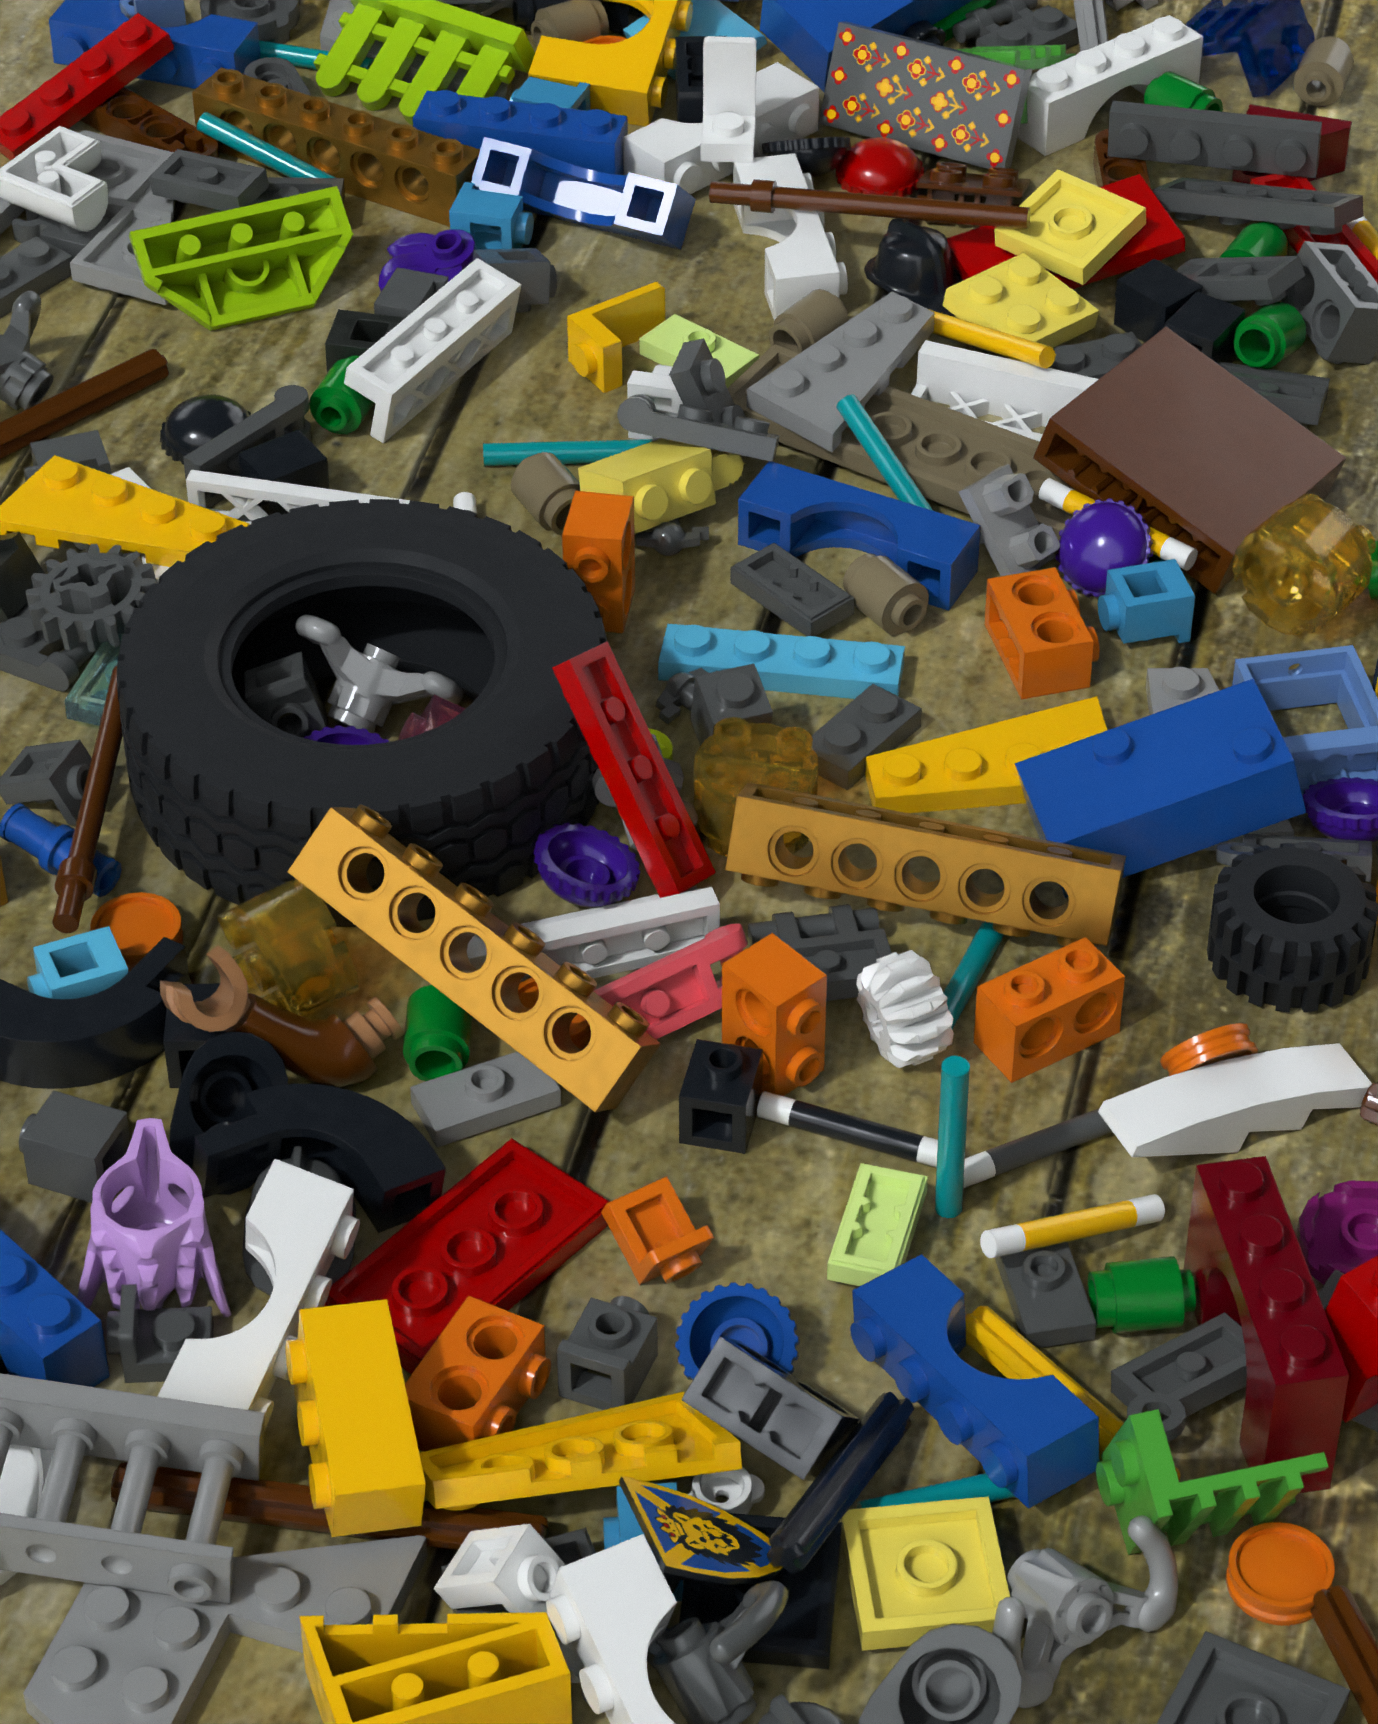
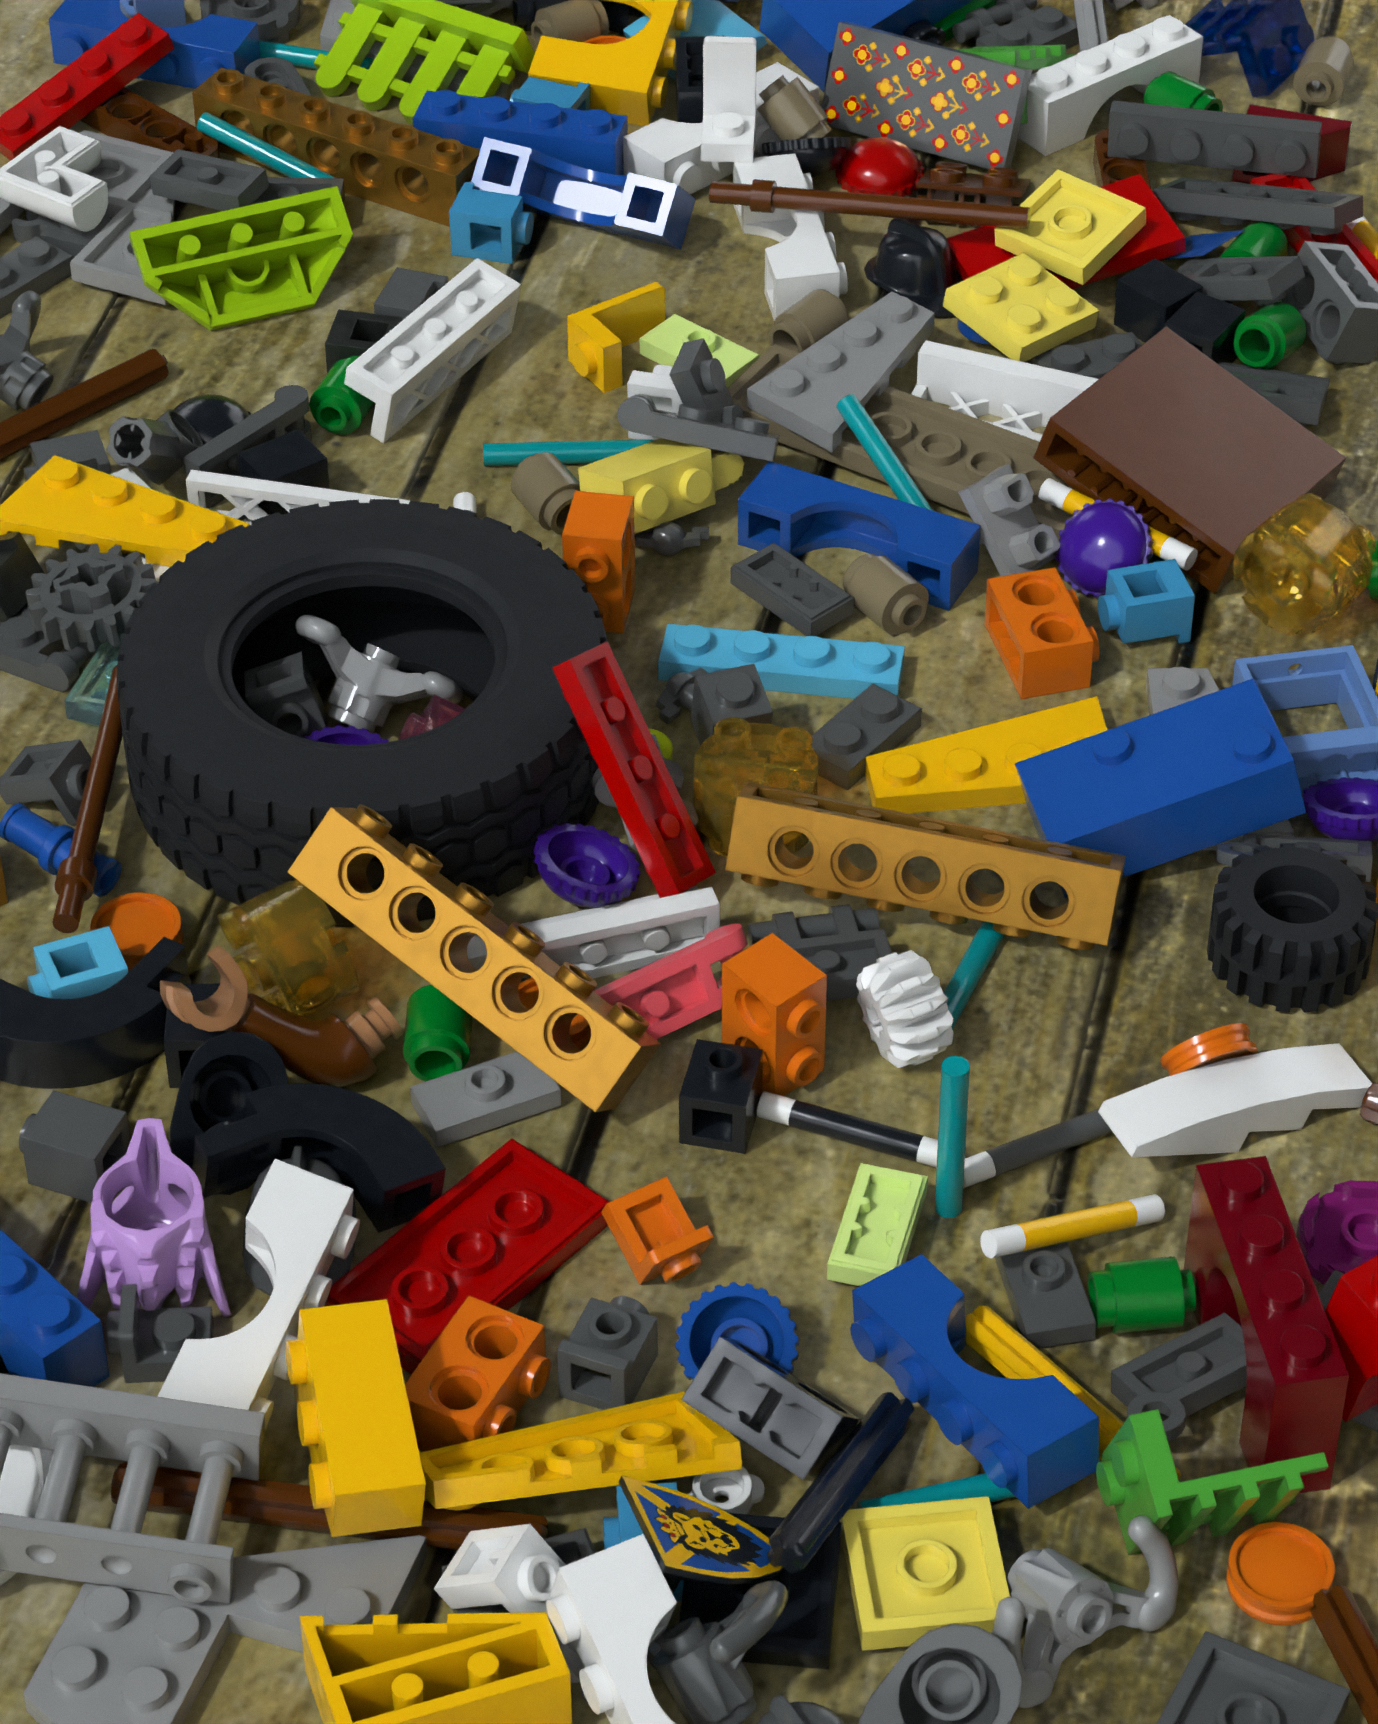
dark purple plate [378,229,477,292] -> none
dark grey brick [473,248,557,313] -> none
yellow bar [929,309,1055,369] -> none
orange brick [973,937,1125,1083] -> none
none -> dark grey piece [106,409,203,485]
none -> dark tan brick [757,75,832,141]
none -> blue sticker [1161,230,1245,260]

